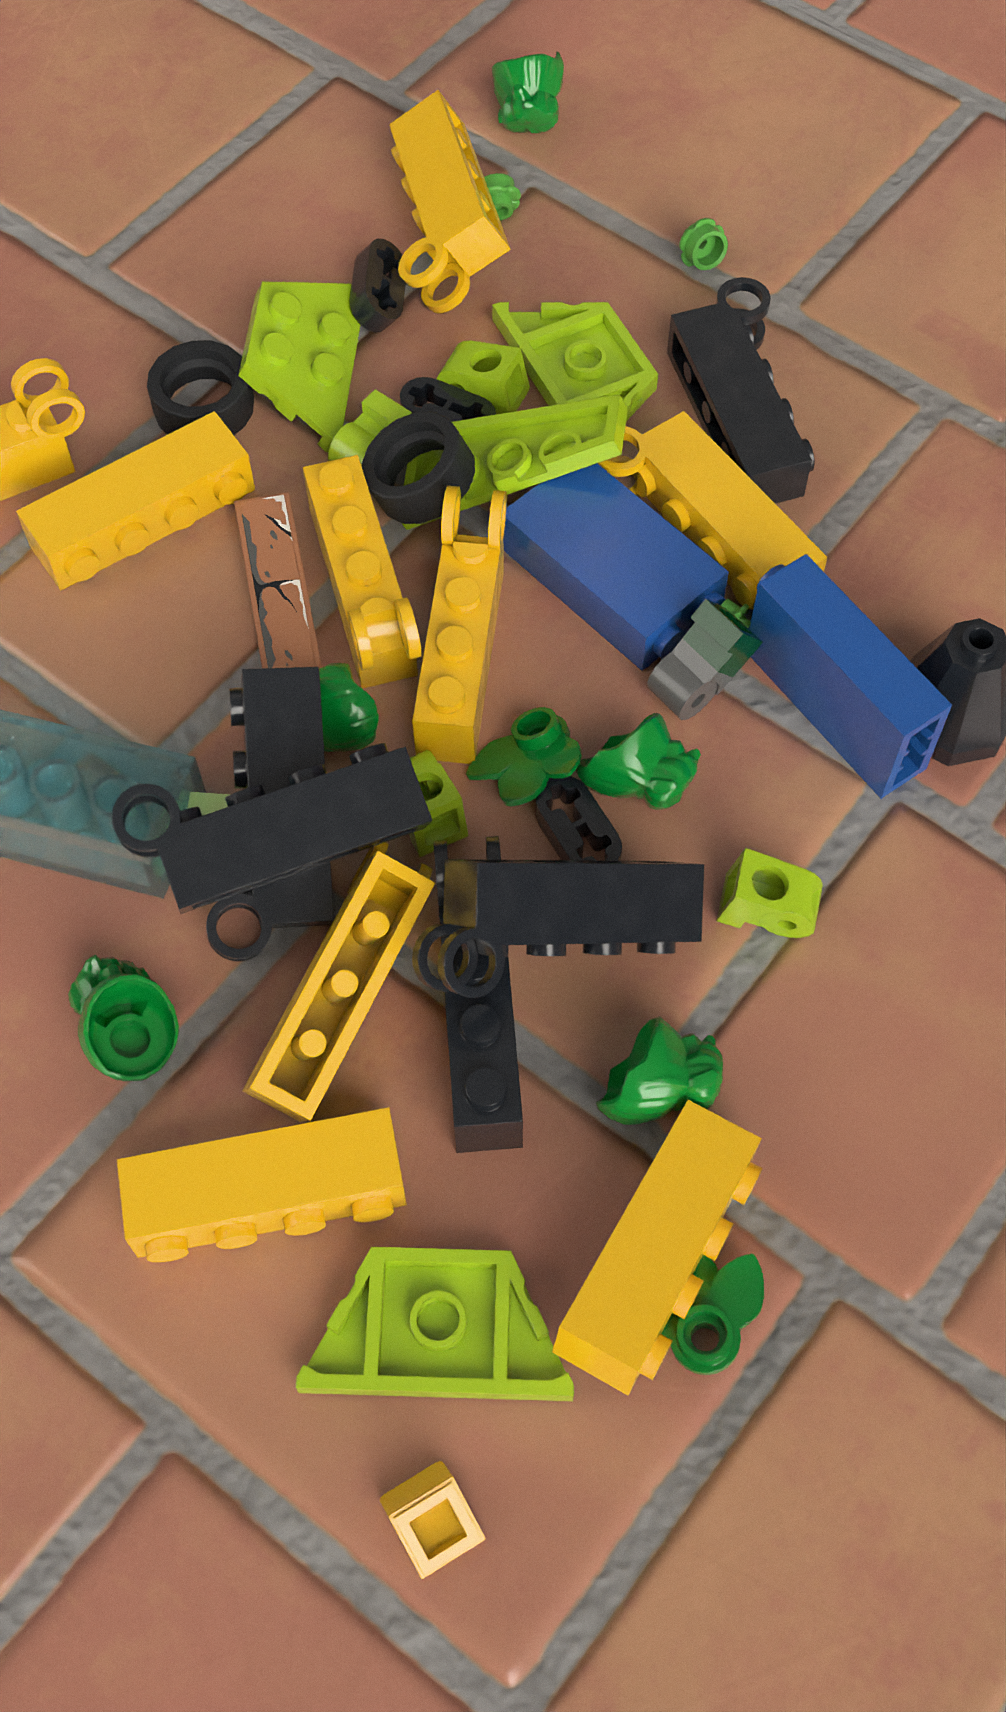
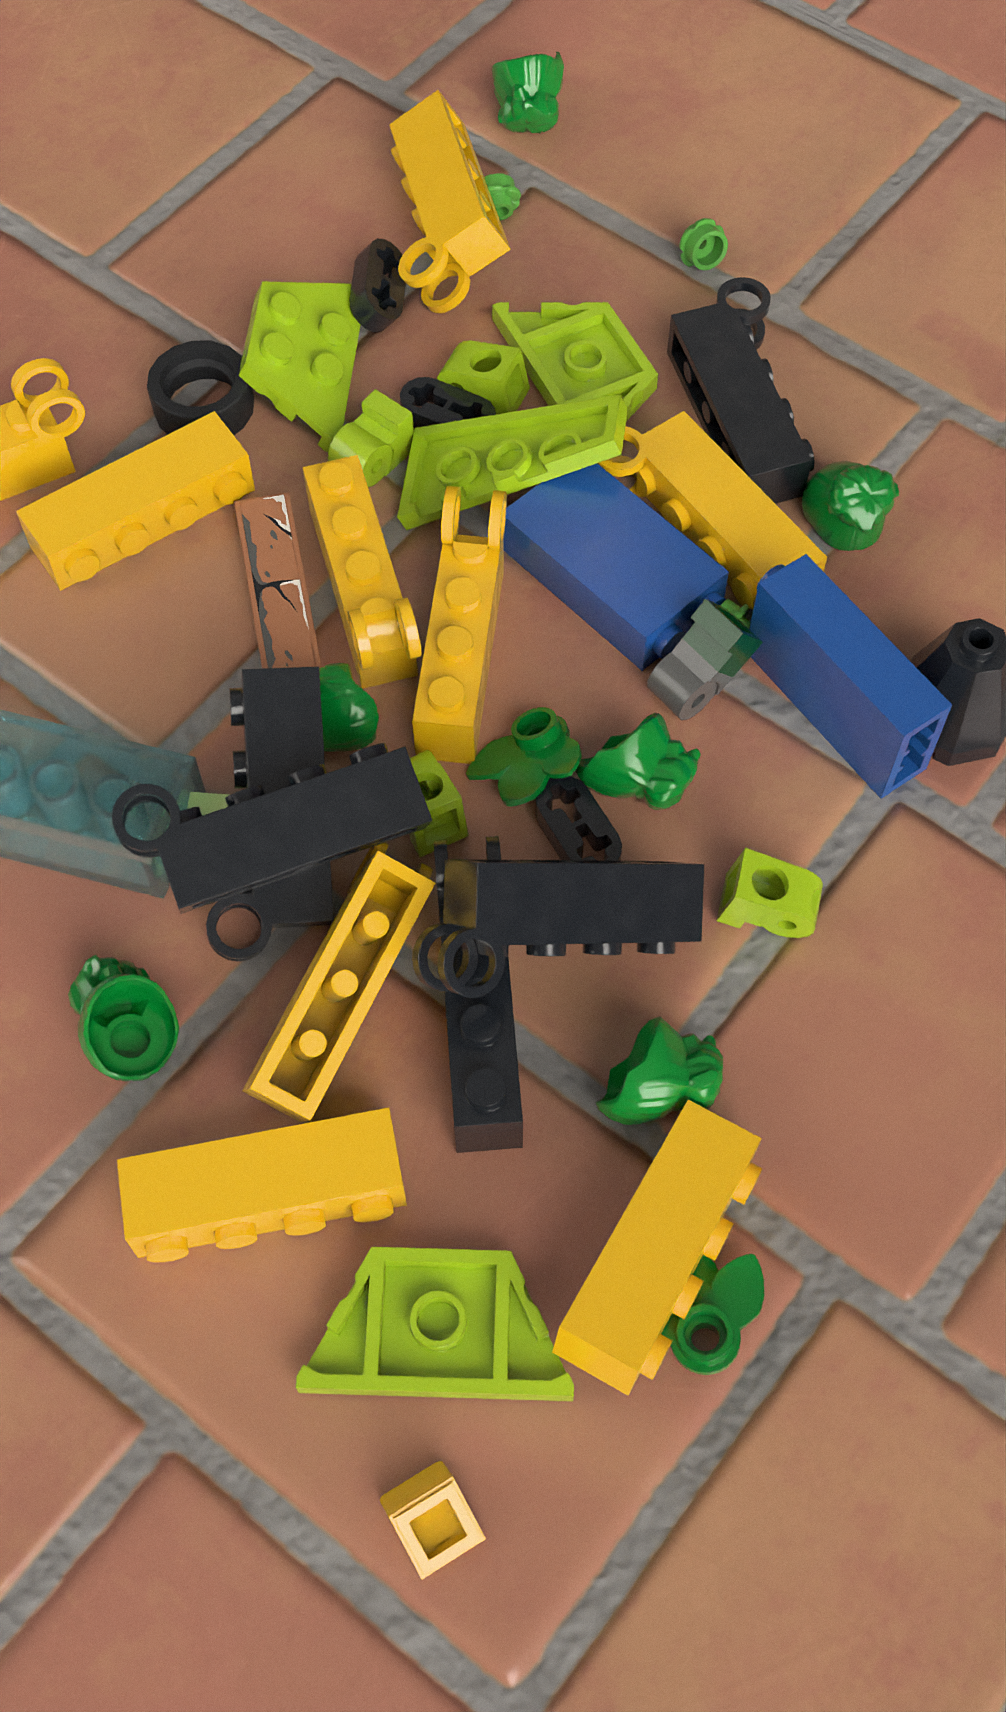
black tyre [362,412,475,524] -> none
none -> green hair [802,461,899,551]

